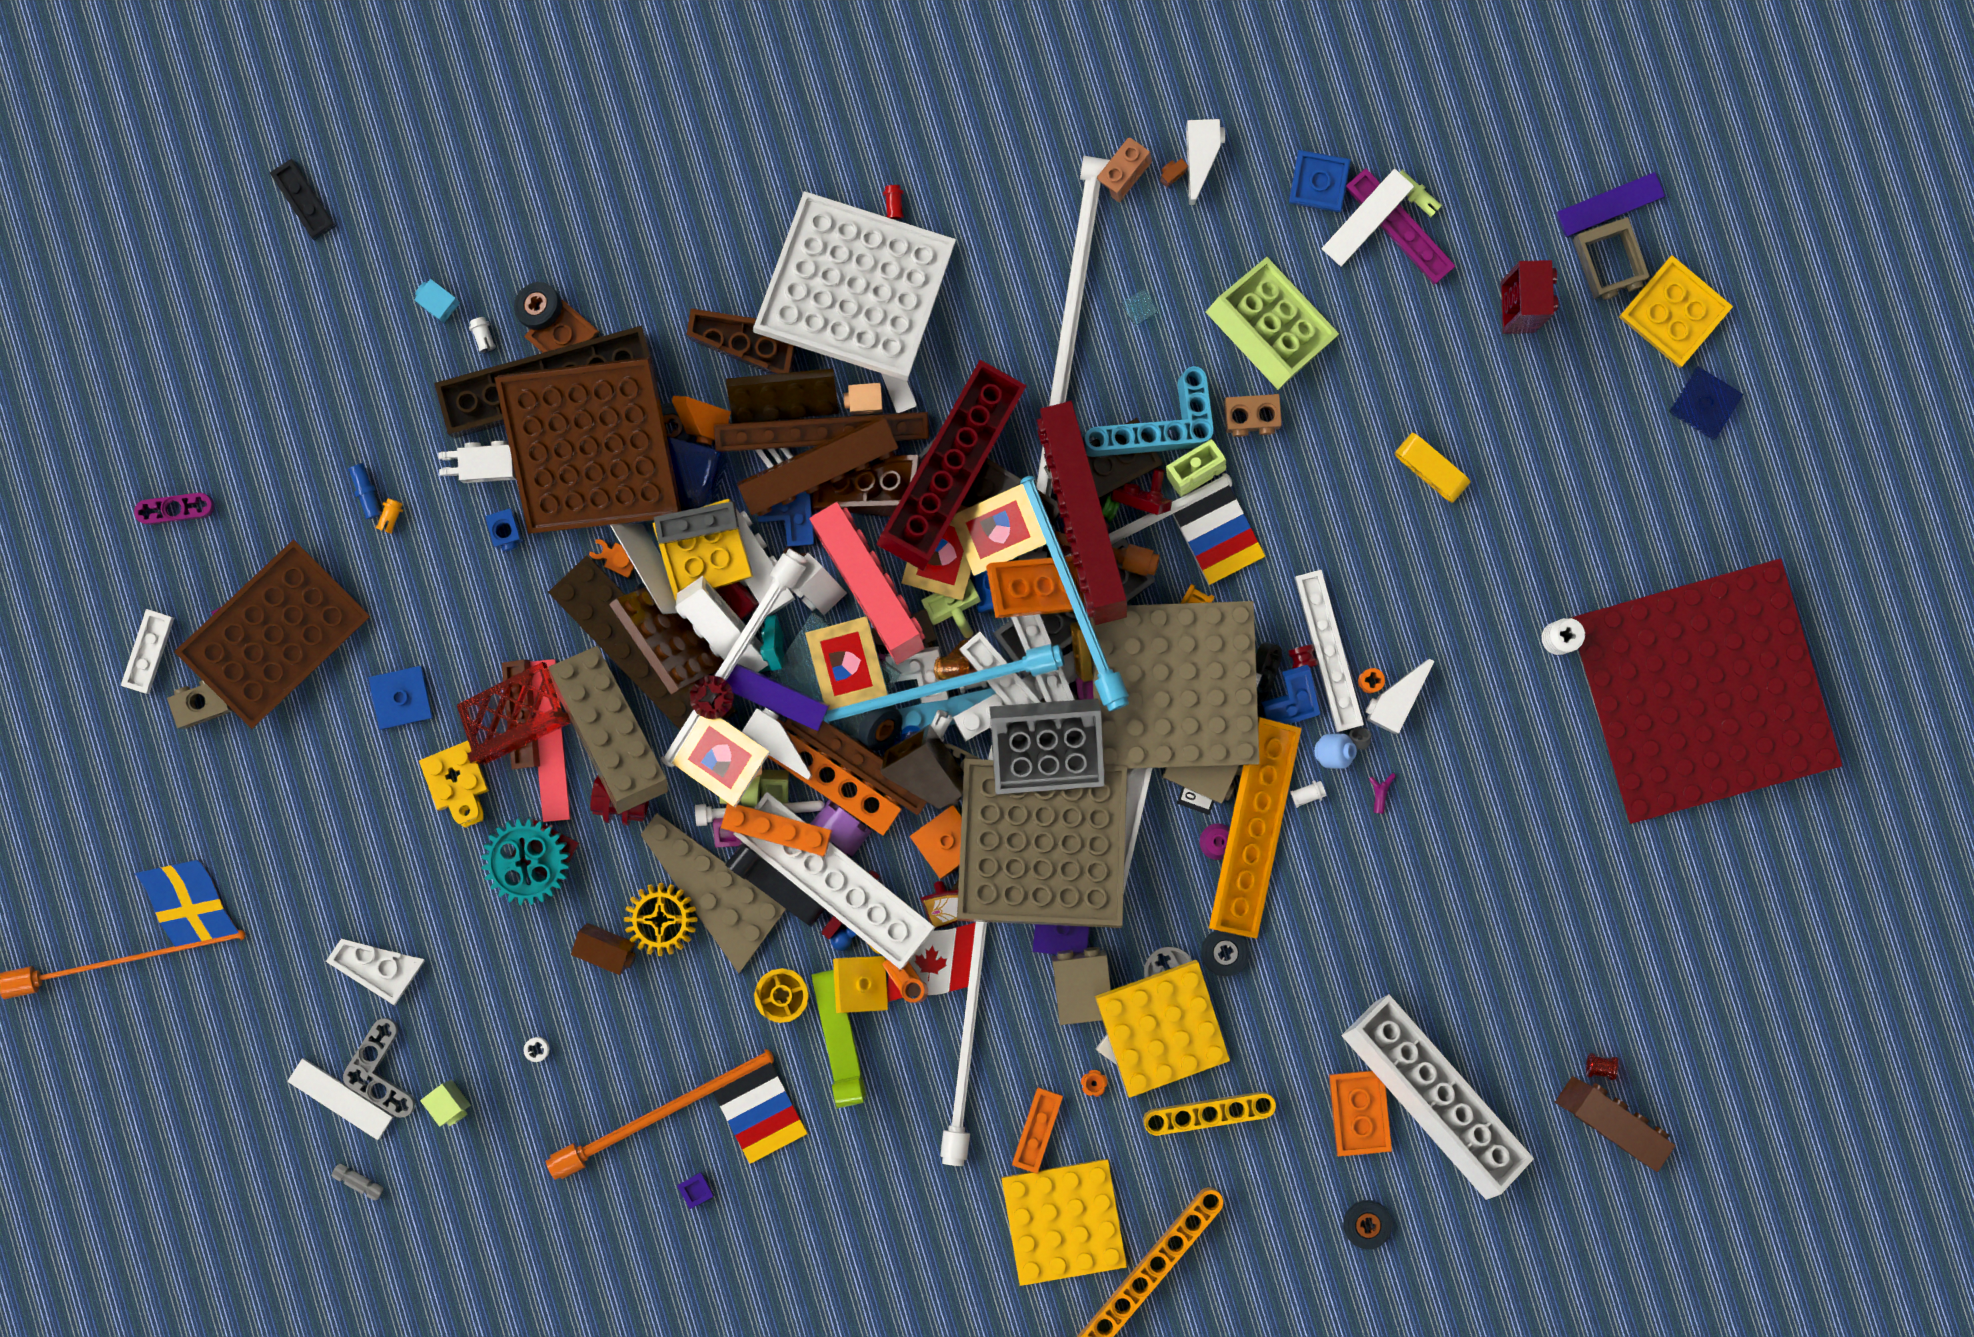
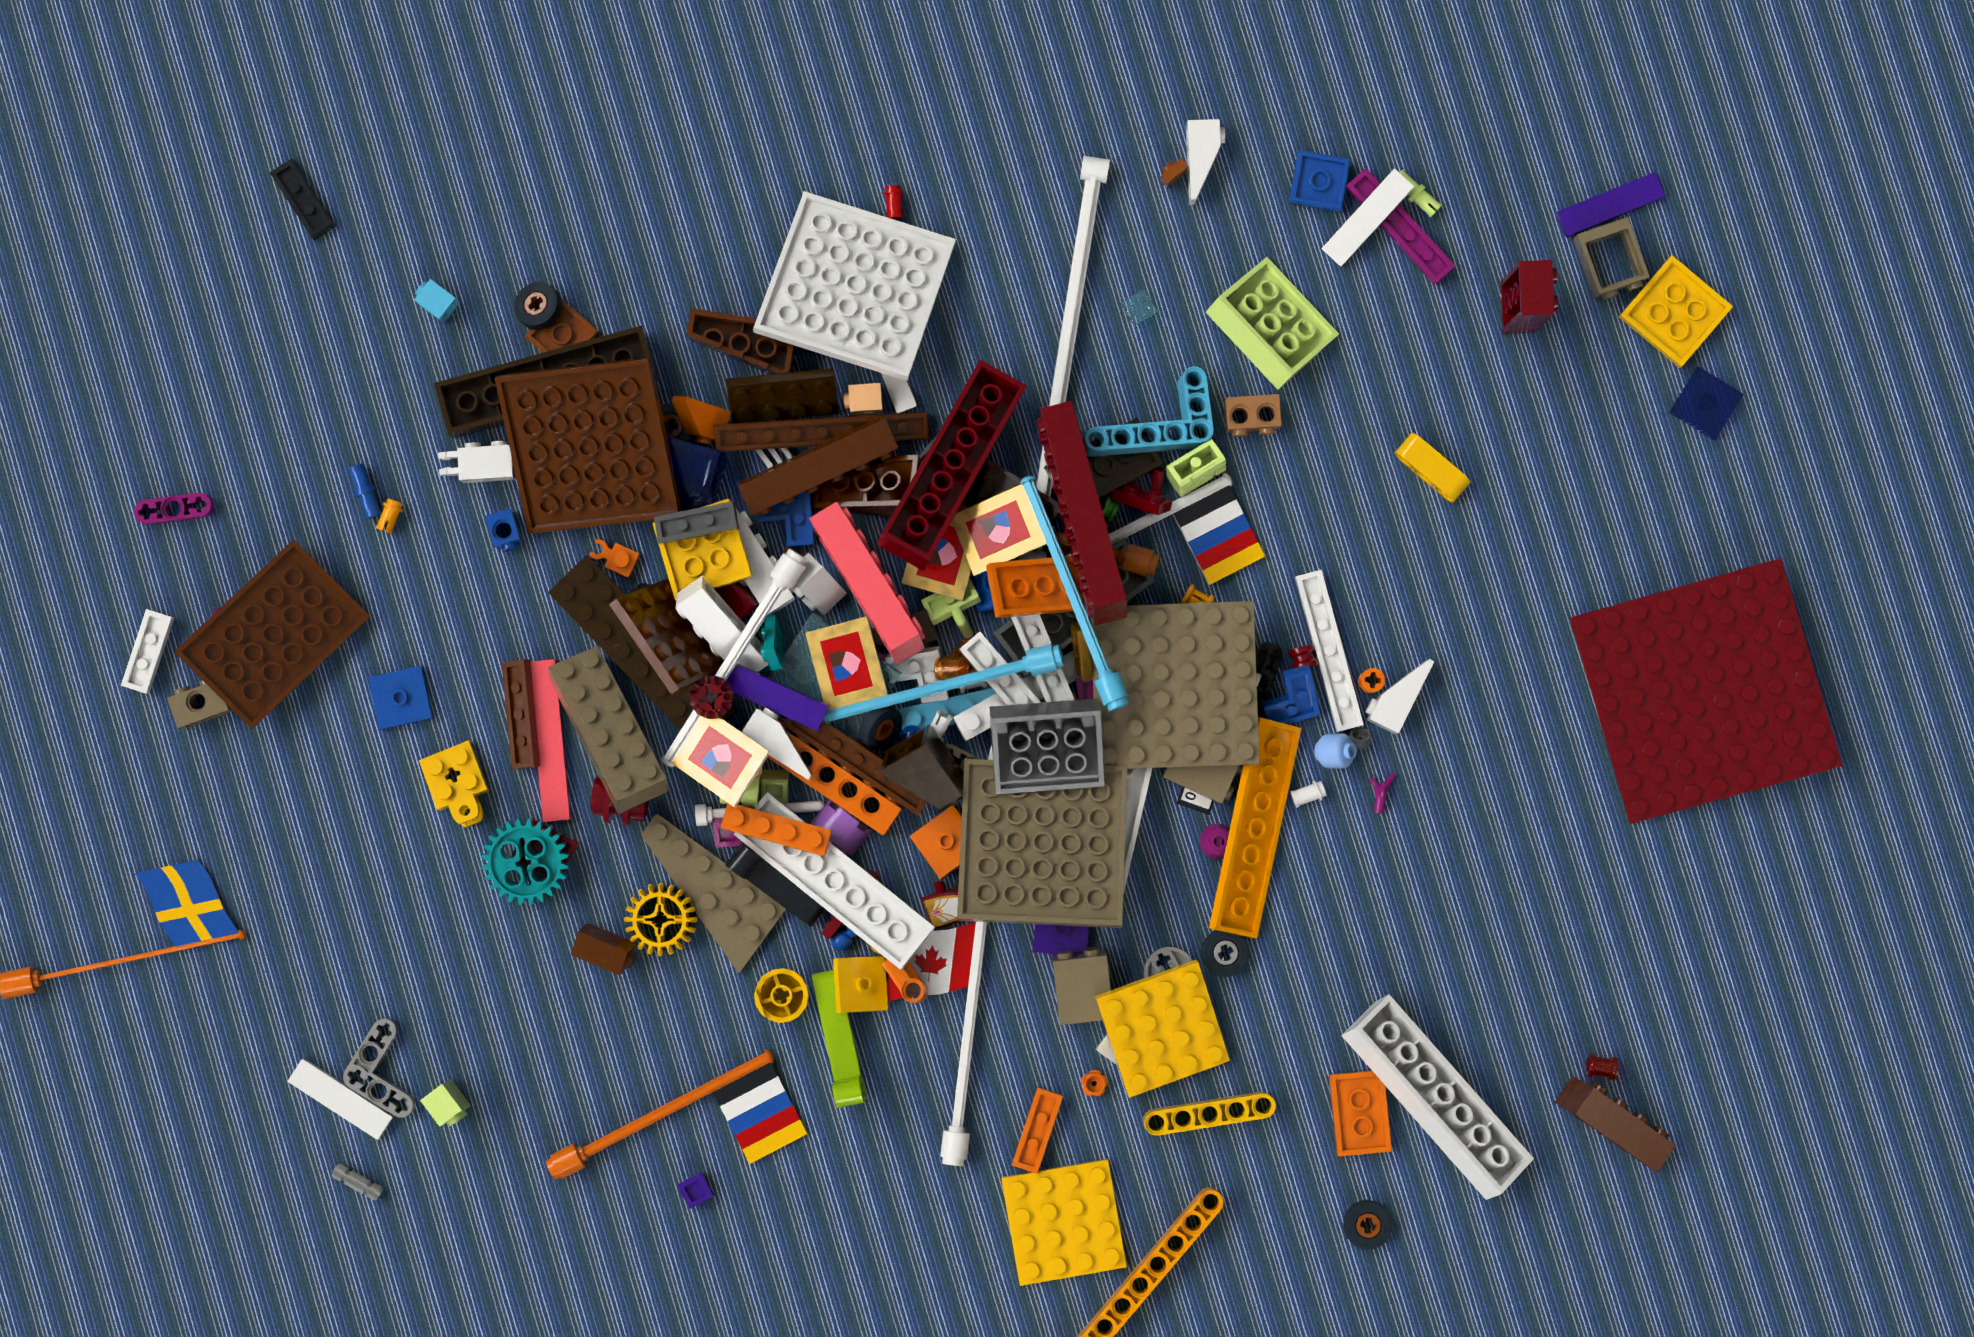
white wing [326,939,425,1006] -> none
clear red fence [457,662,571,765] -> none
white pin [469,317,496,353] -> none
white bush [524,1037,550,1062] -> none
white piece [610,524,678,614] -> none
nougat bracket [1097,137,1152,203] -> none
white piece [1541,618,1585,655] -> none

